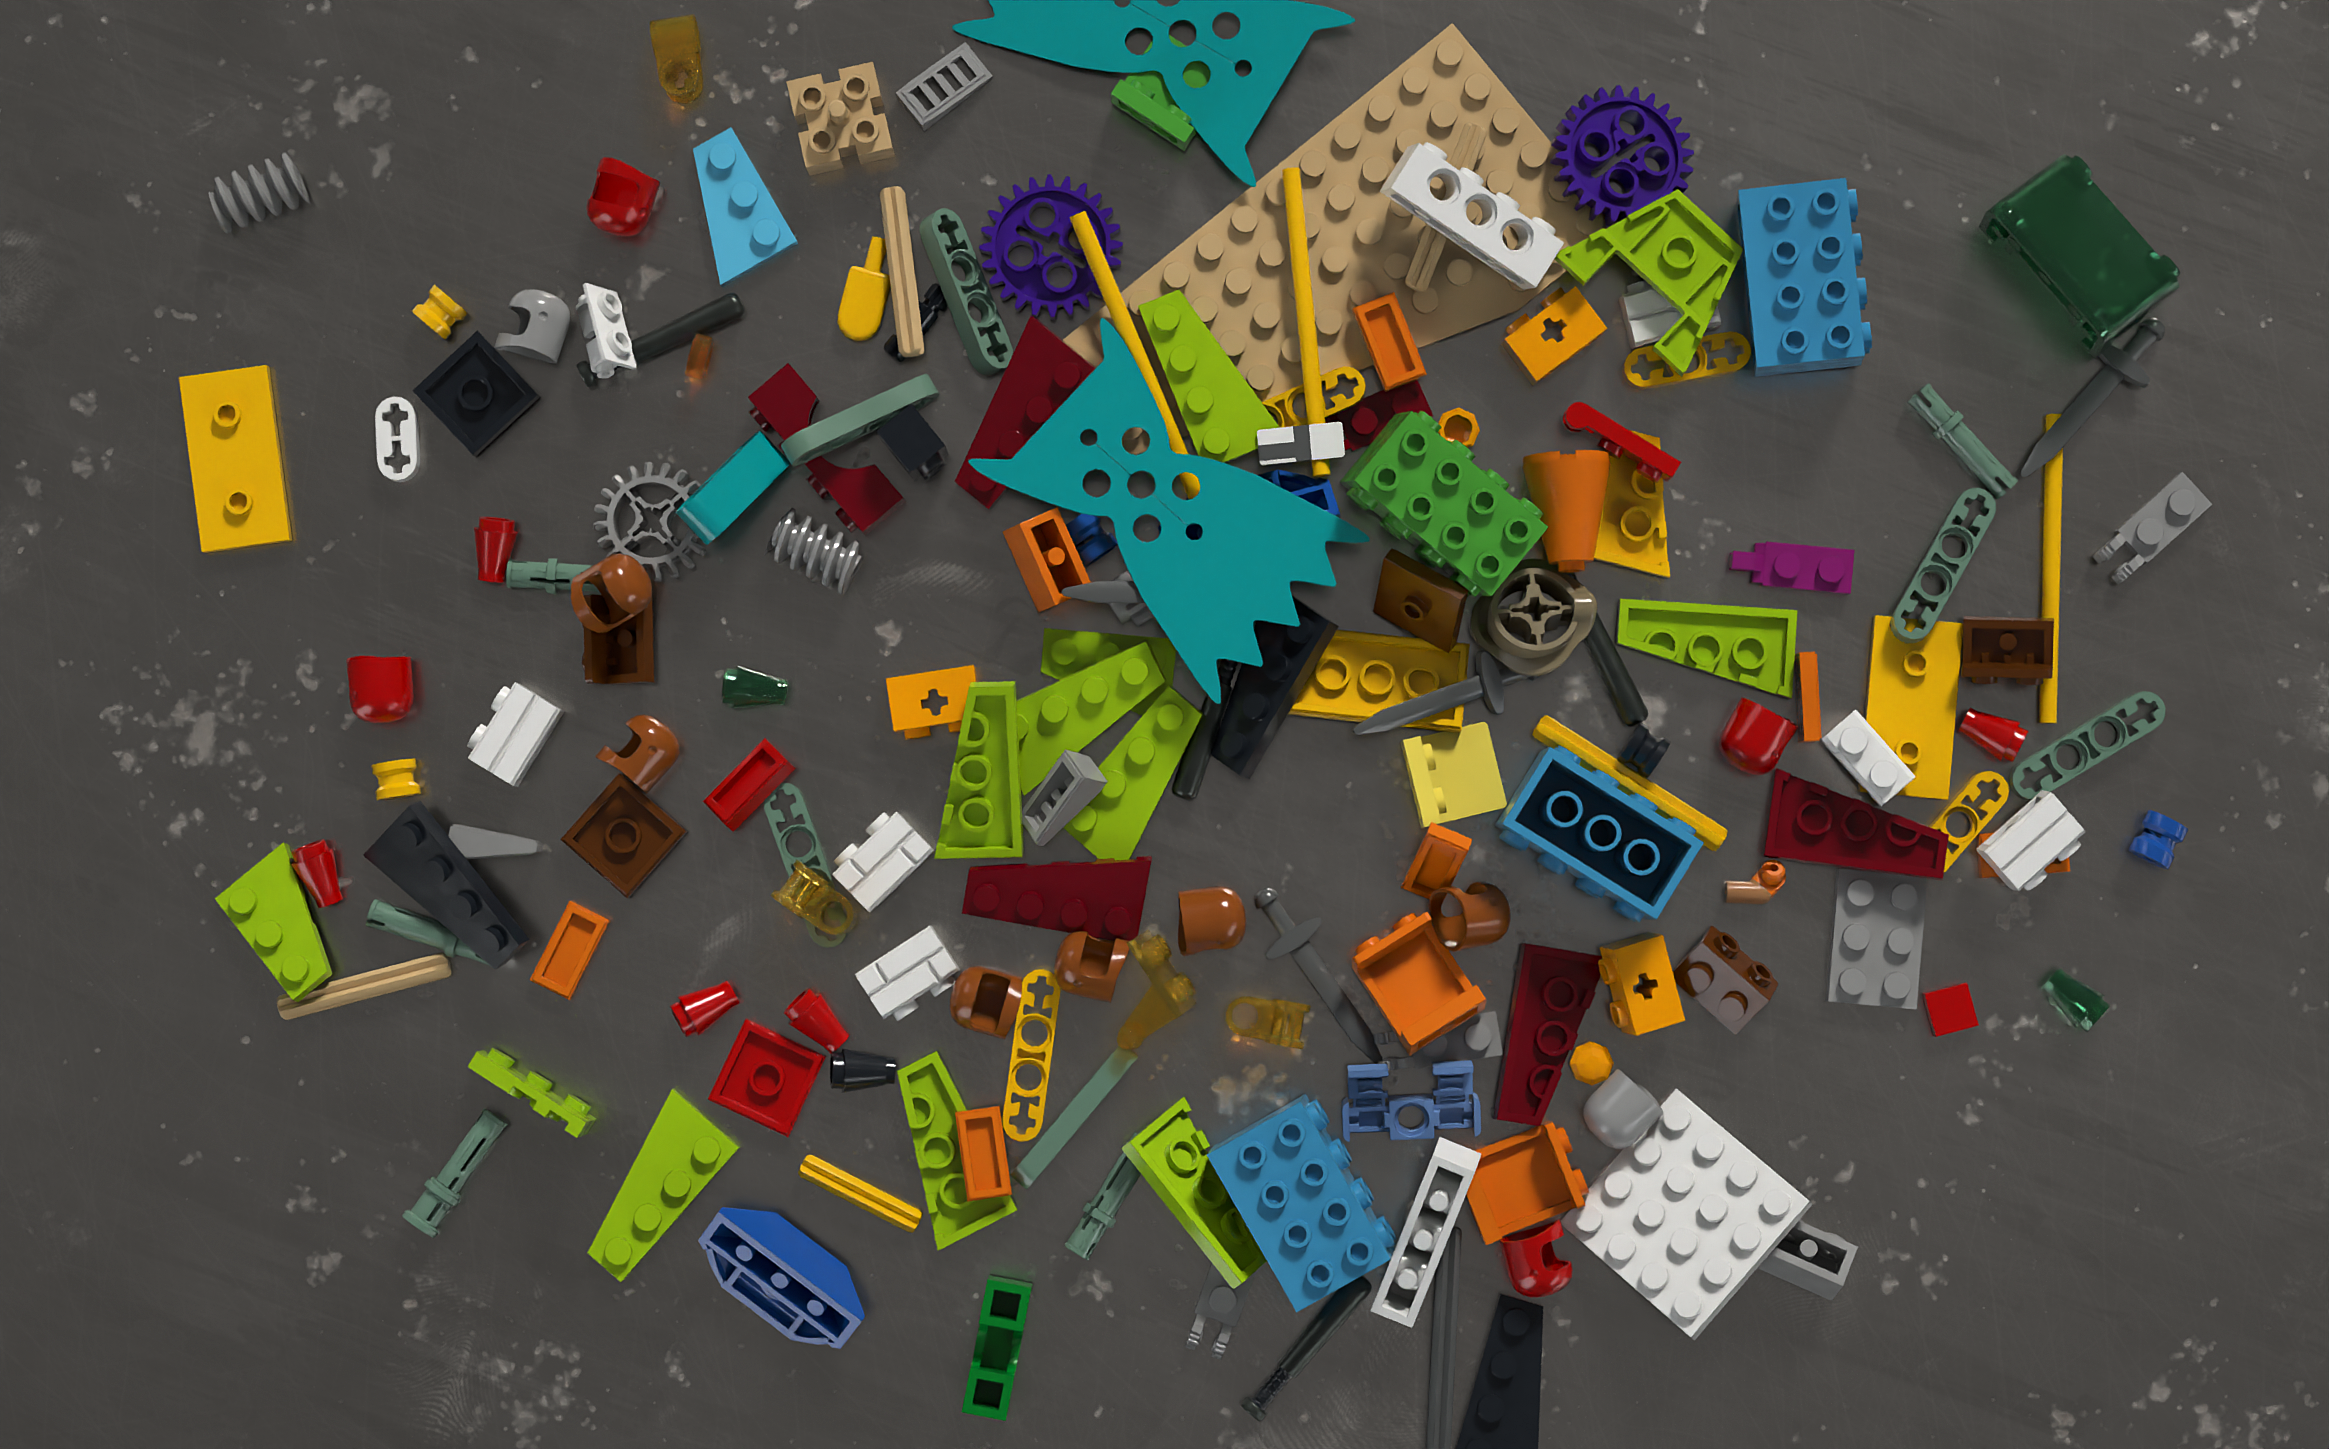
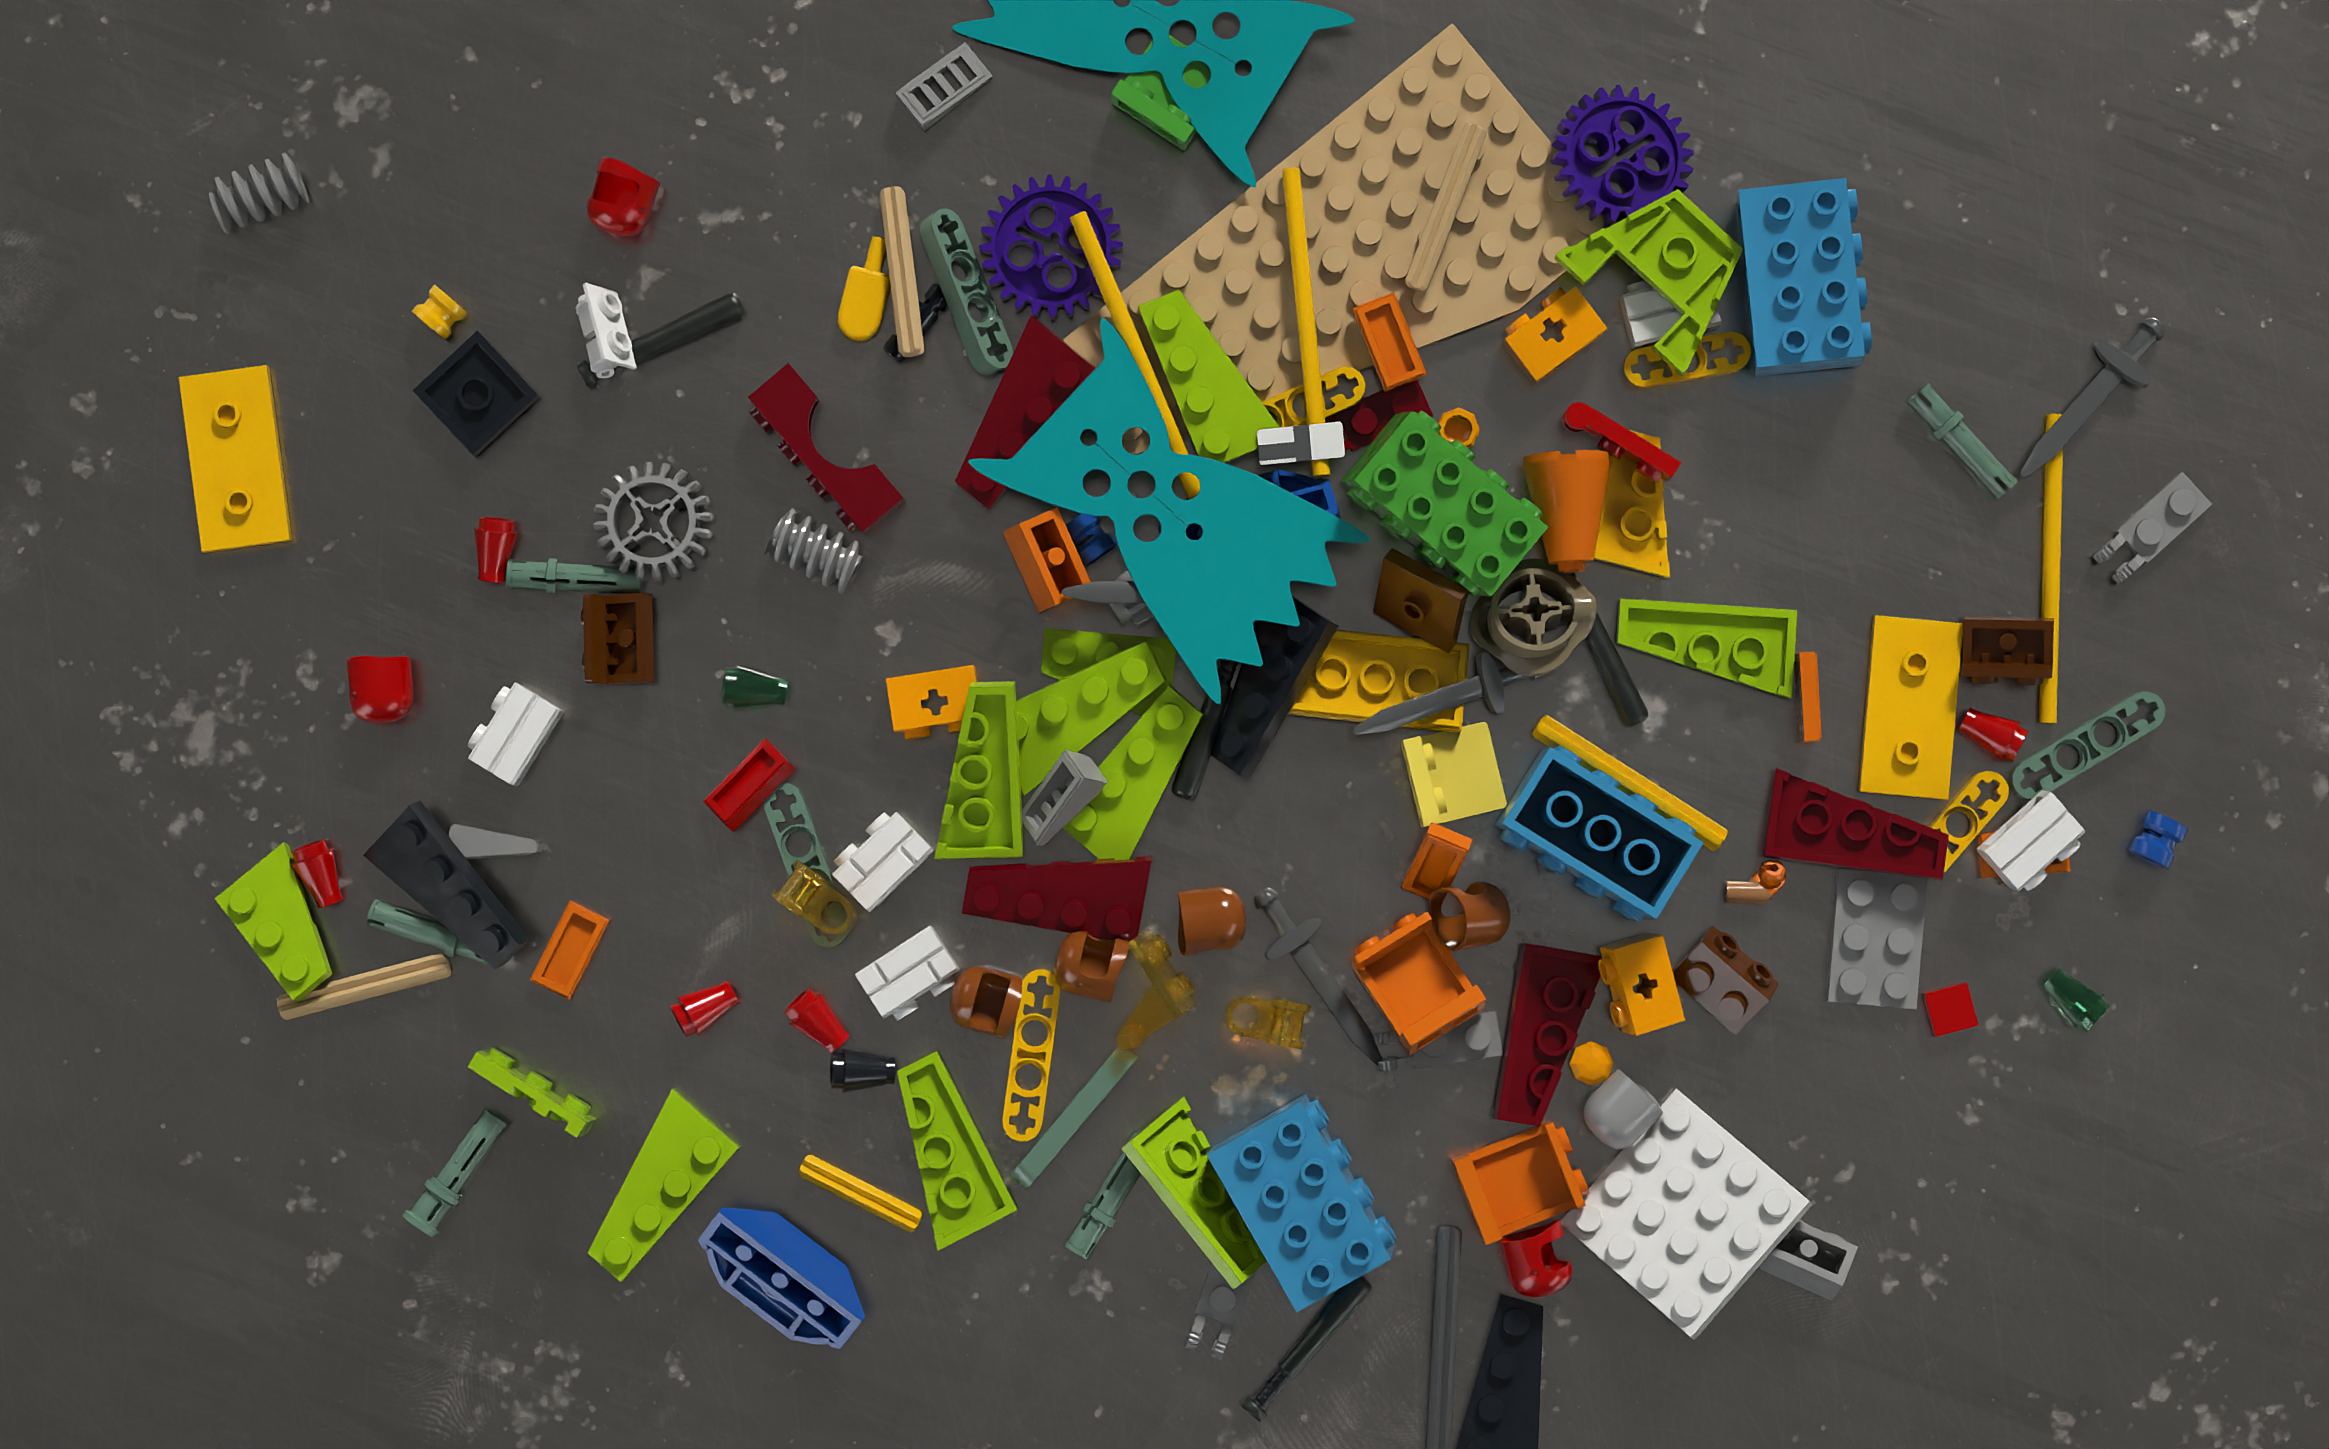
yellow wheel [371,758,421,801] -> none
white beam [375,396,420,482] -> none
light grey helmet [494,289,570,363] -> none
reddish brown plate [560,773,687,898] -> none
dark orange helmet [571,554,652,633] -> none
dark orange helmet [595,714,679,794] -> none
clear yellow piece [650,14,704,104] -> none
teal beam [675,430,790,545] -> none
clear orange tile [685,333,714,380] -> none
medium azure wing [693,127,798,287] -> none
red tile [708,1018,827,1137] -> none
sand green beam [781,374,939,466] -> none
tan brick [786,62,895,176] -> none
black brick [876,403,949,482] -> none
orange tile [955,1106,1012,1201] -> none
green arch [962,1275,1033,1421] -> none
medium blue piece [1341,1060,1481,1142] -> none
white brick [1371,1137,1481,1328] -> none
white brick [1380,142,1564,290] -> none
black wheel [1617,722,1671,779] -> none
red helmet [1719,697,1799,775] -> none
magenta hinge [1729,541,1855,595] -> none
white brick [1822,709,1916,807] -> none
sand green beam [1890,488,1996,643] -> none
clear green windscreen [1979,154,2180,359] -> none

